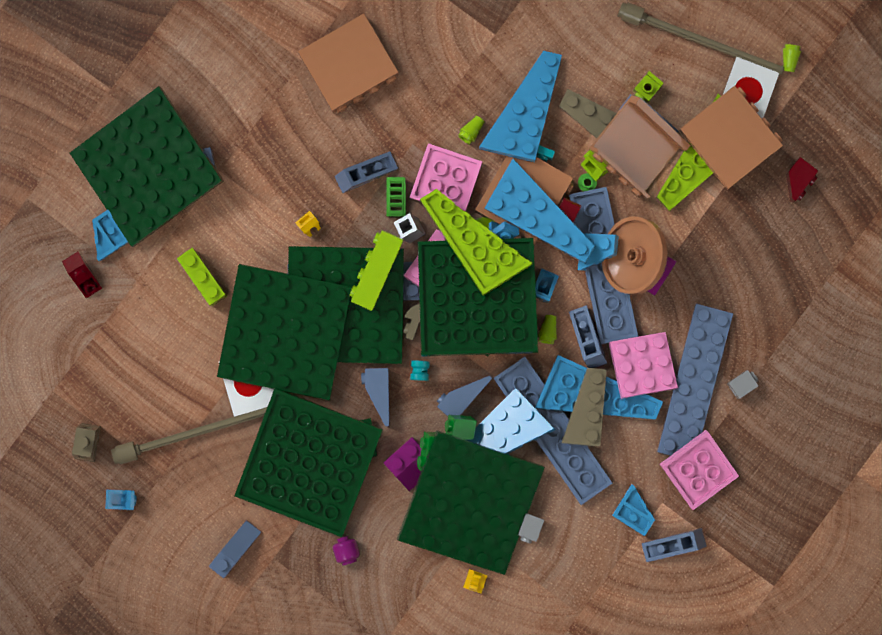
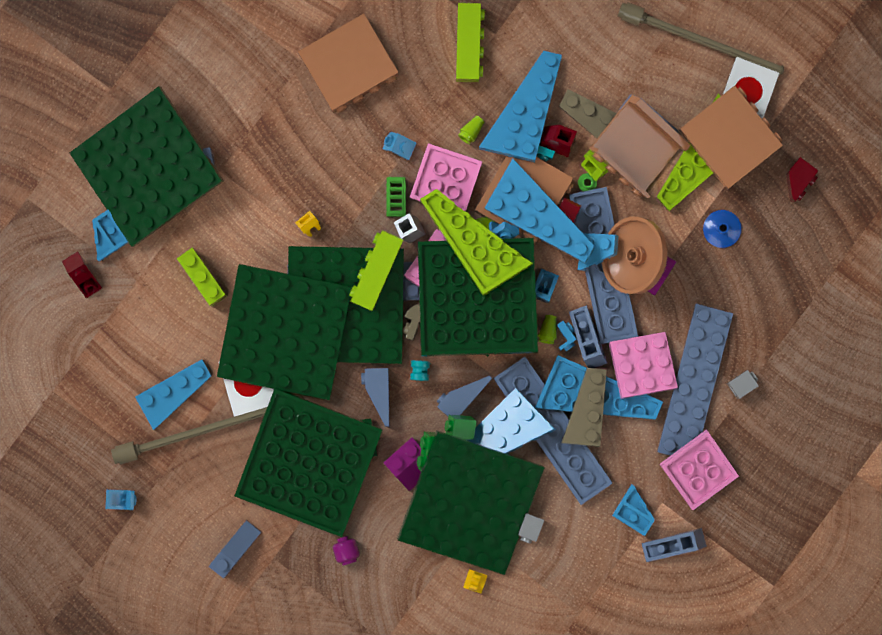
dark tan torso [72,423,101,462] -> none
sand blue slope [335,152,398,193] -> none
lime brick [633,71,664,103] -> none
lime cone [783,44,801,72] -> none
none -> dark azure wing [135,359,212,430]
none -> dark azure bracket [383,132,416,160]
none -> lime brick [456,3,485,82]
none -> dark red slope [539,125,577,157]
none -> dark azure bracket [557,321,576,351]
none -> blue dish [703,210,741,248]

